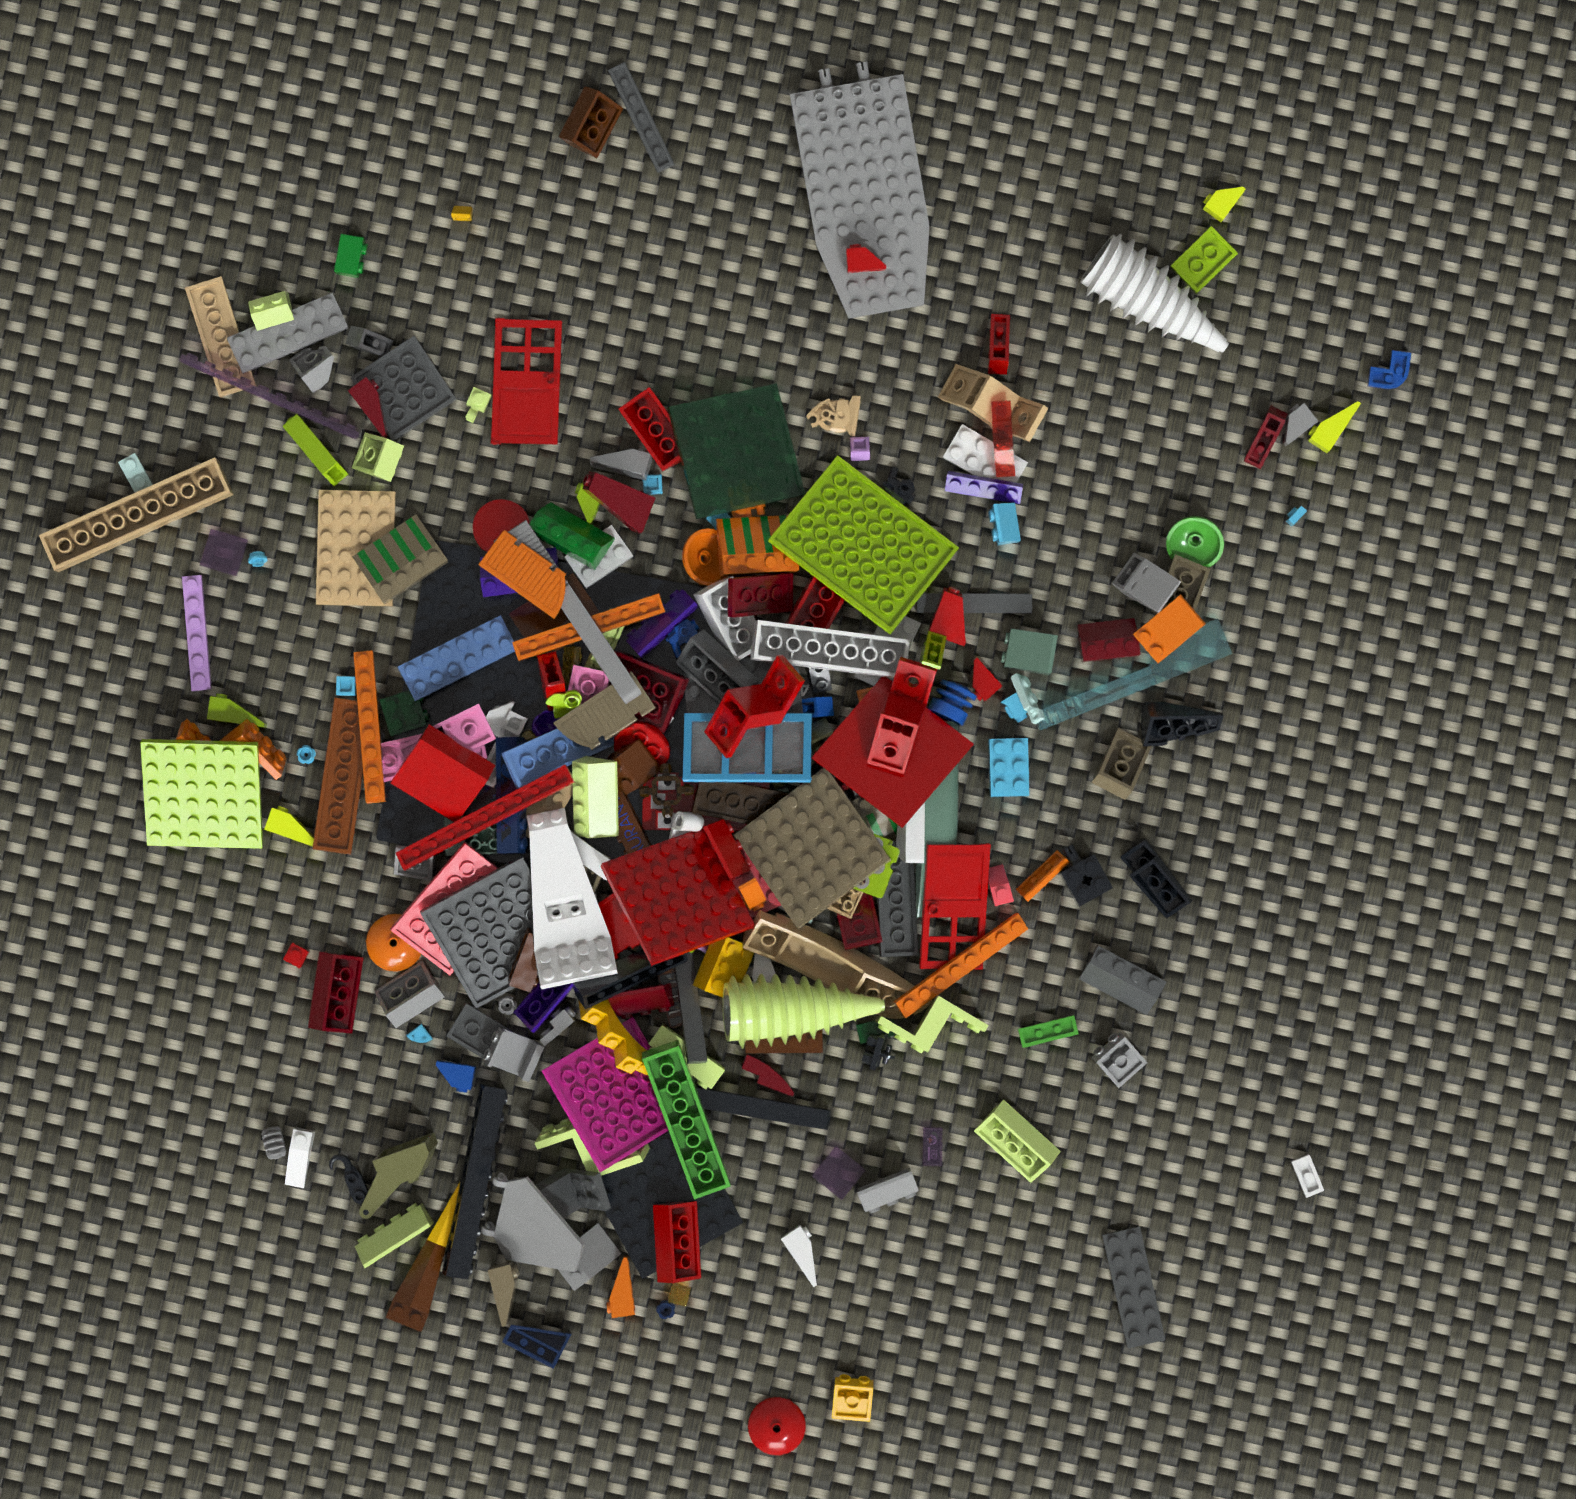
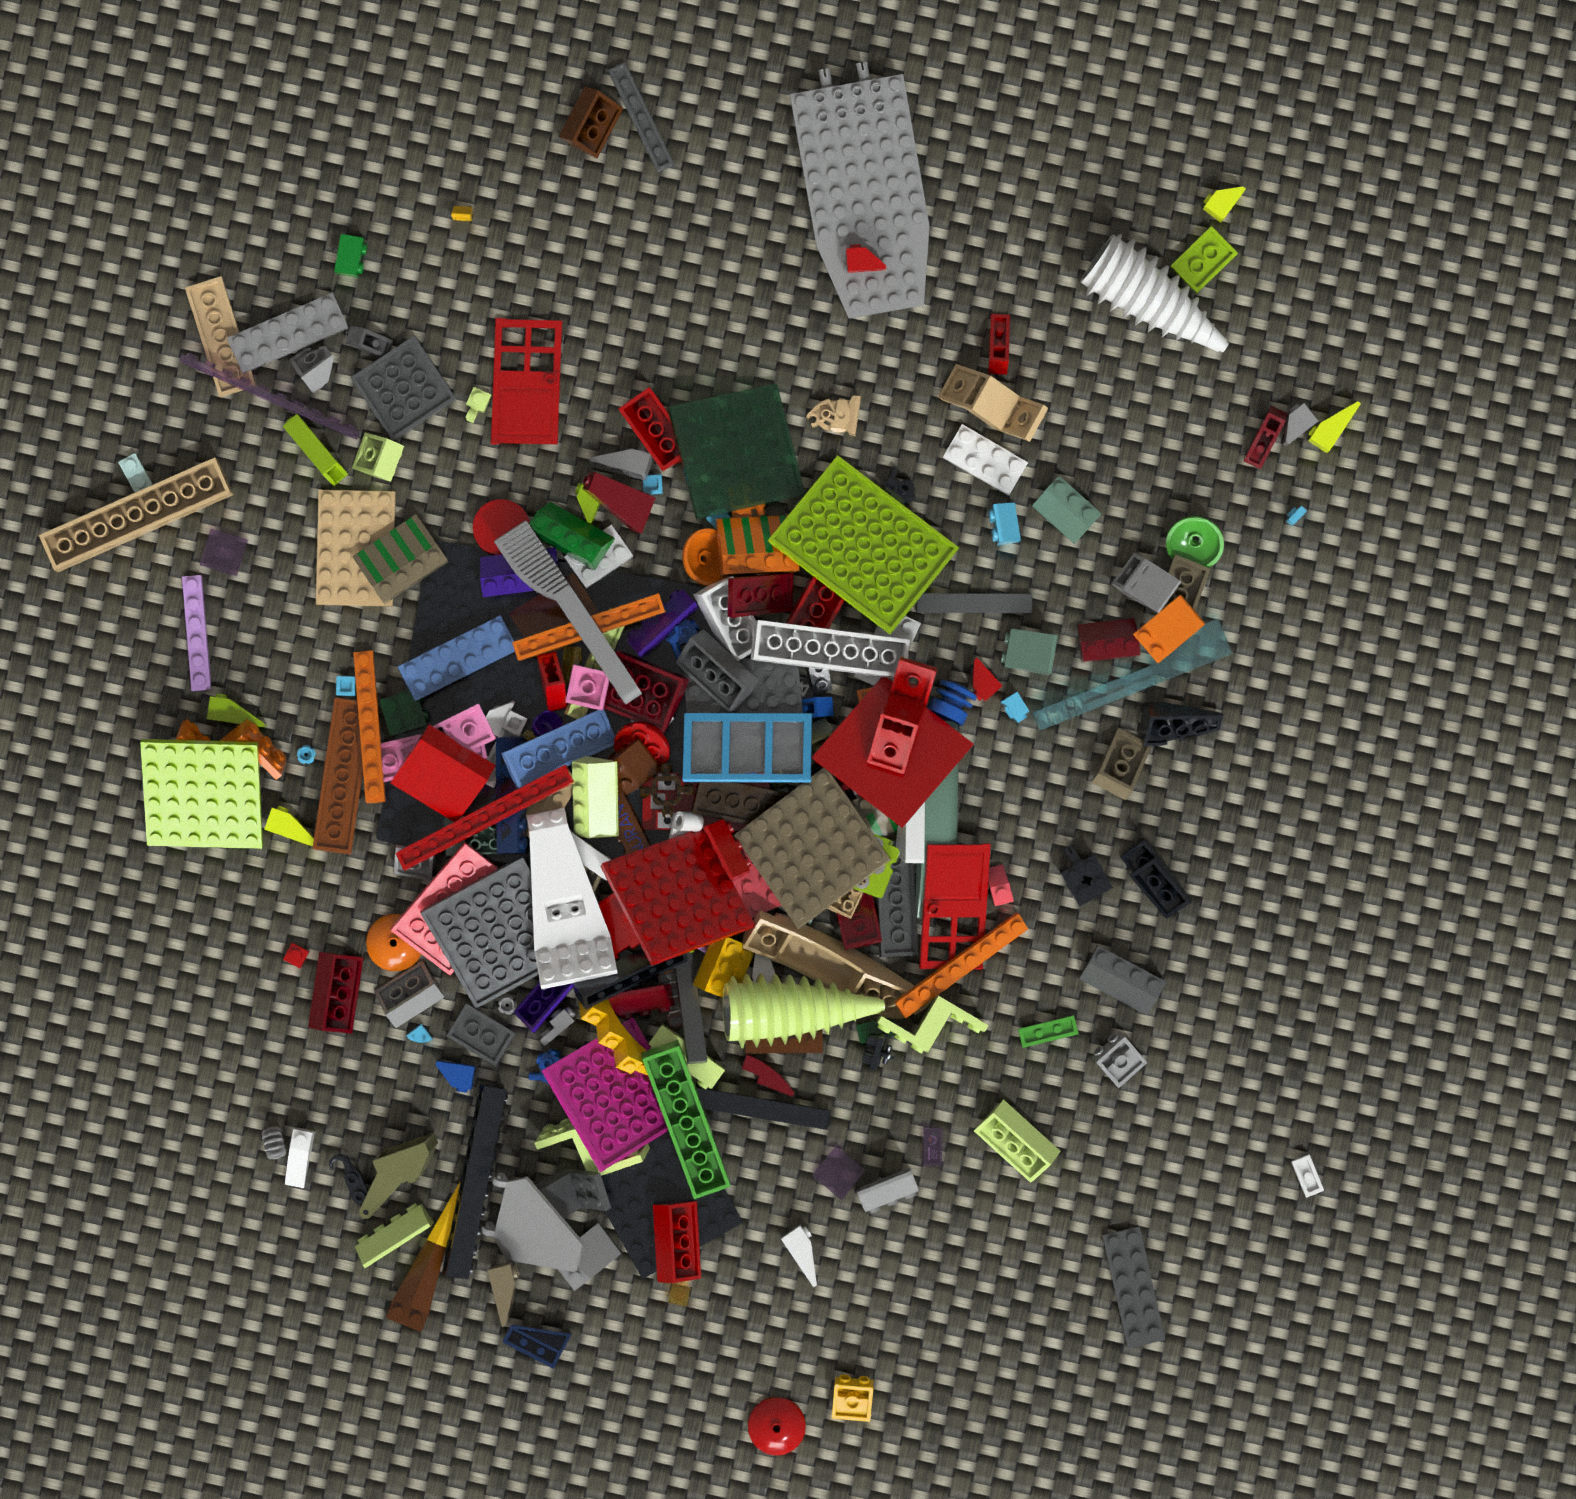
yellowish green slope [248,291,294,331] -> none
medium azure plate [248,551,267,567] -> none
dark red slope [348,377,388,438] -> none
orange piece [478,530,566,619] -> none
light grey panel [483,1027,544,1082] -> none
reddish brown slope [507,927,539,992] -> none
lime plate [546,690,582,718] -> none
dark tan piece [553,671,655,750] -> none
orange slope [606,1255,636,1318] -> none
dark blue plate [656,1300,675,1319] -> none
red bracket [704,655,805,758] -> none
orange slope [738,878,766,912] -> none
lavender slope [850,437,870,461] -> none
lime slope [920,631,947,669] -> none
red slope [928,587,966,646] -> none
plate [945,471,1023,504] -> none
medium azure brick [988,738,1029,797] -> none
clear red slope [991,400,1016,477] -> none
light aqua hinge [1011,673,1045,724] -> none
orange tile [1016,850,1069,901] -> none
blue plate [1367,350,1411,389] -> none
none -> blue piece [529,1049,563,1085]
none -> sand green slope [1032,476,1101,544]

